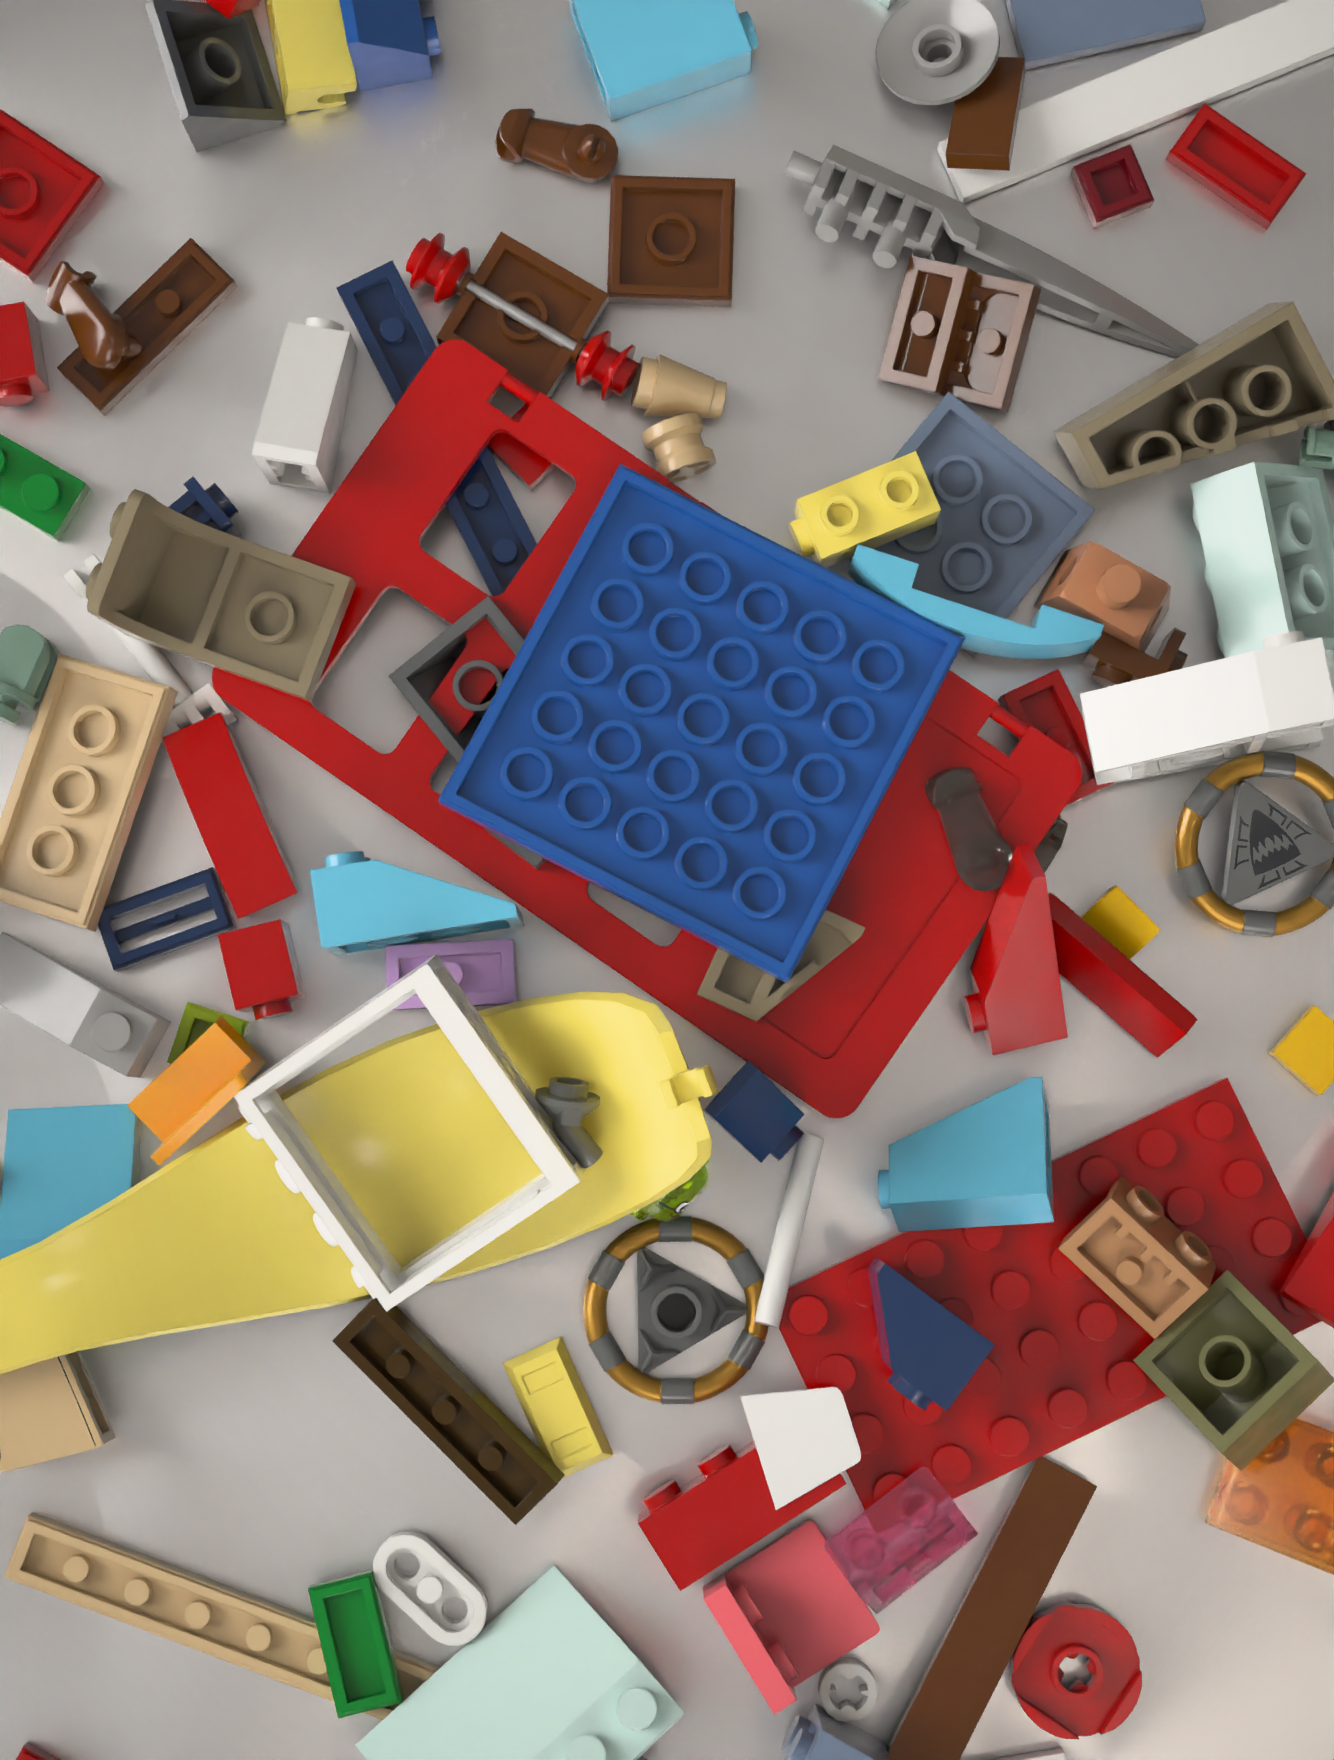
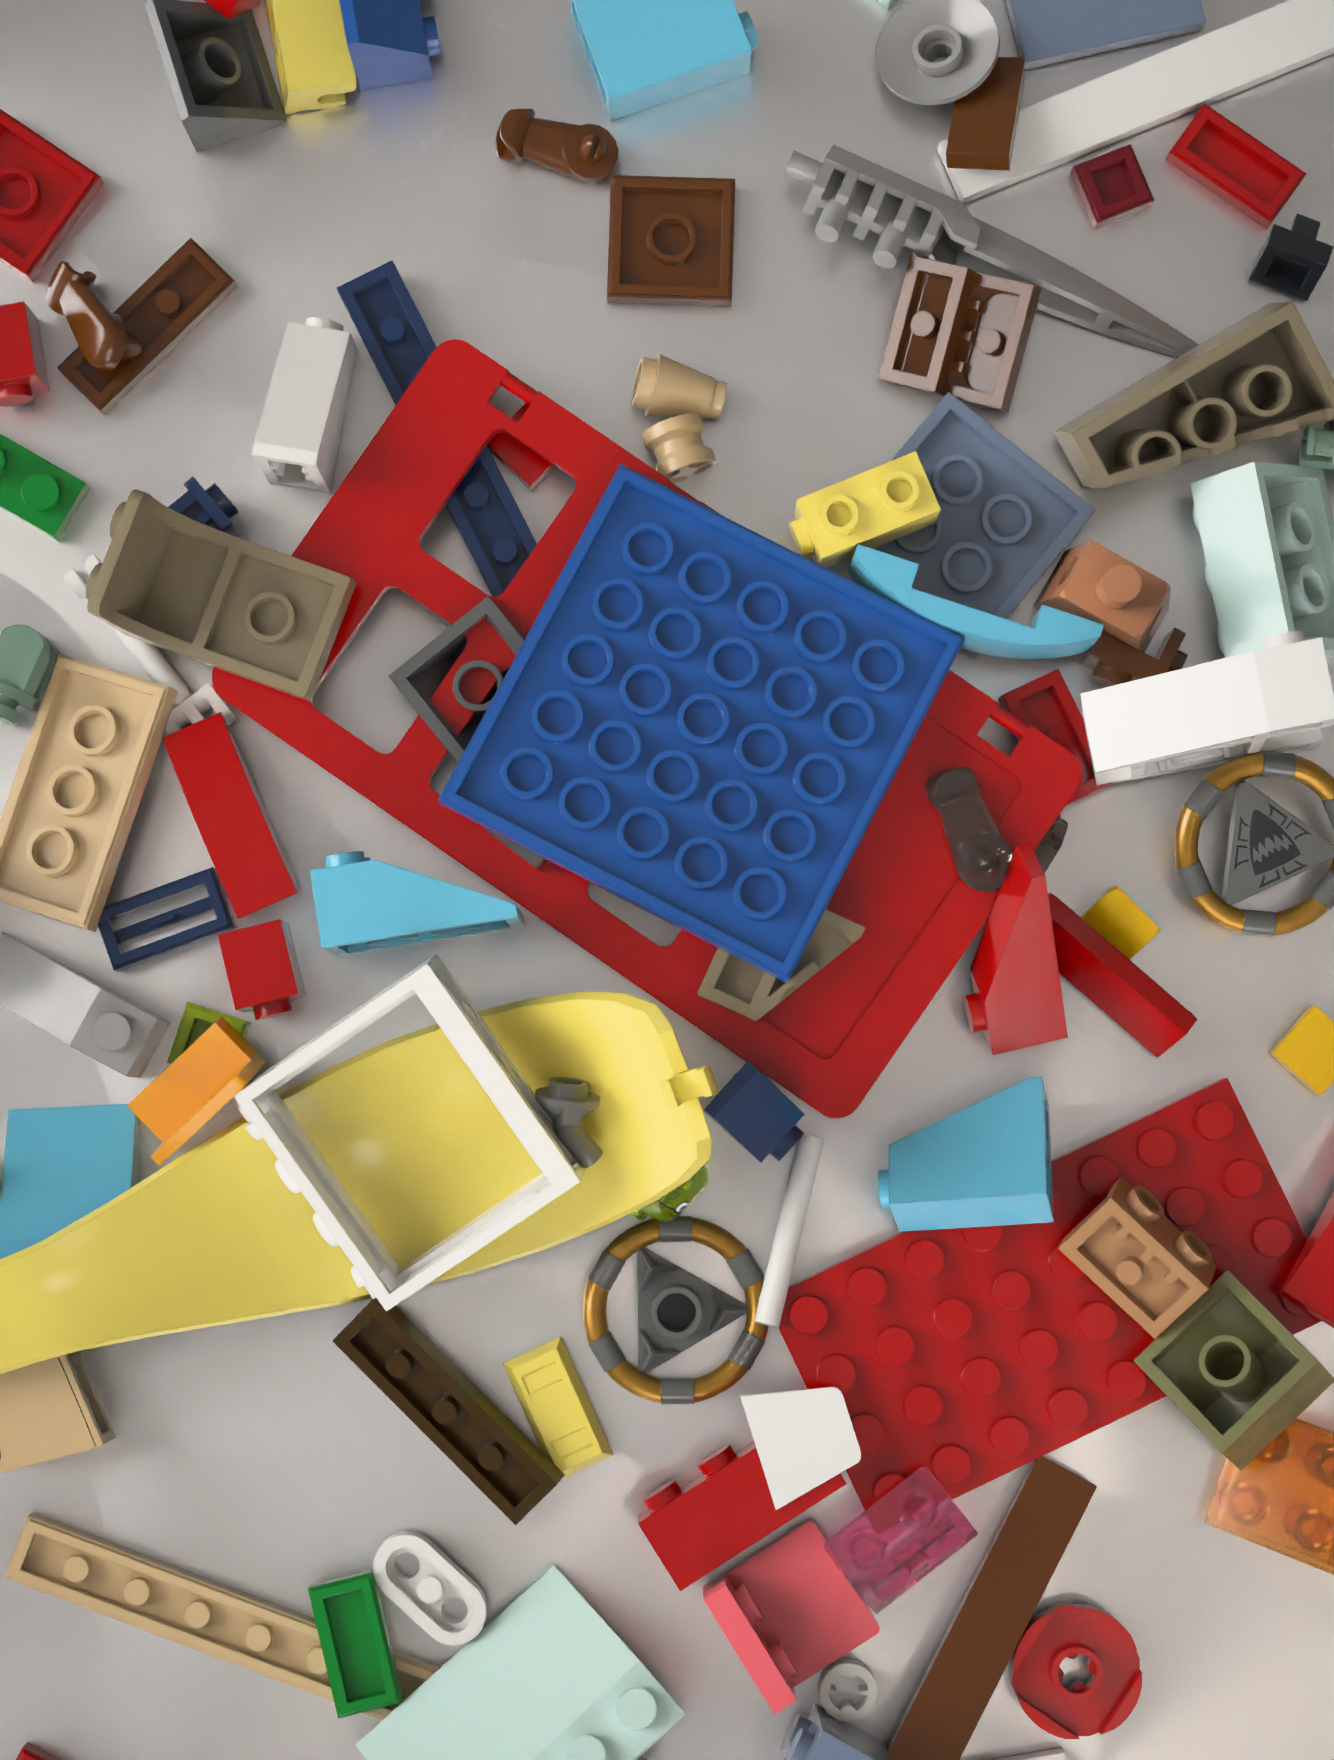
lavender plate [385,939,517,1011] -> none
reddish brown plate [406,232,640,401] -> none
dark blue slope [868,1257,995,1411] -> none
none -> black tile [1249,213,1334,301]

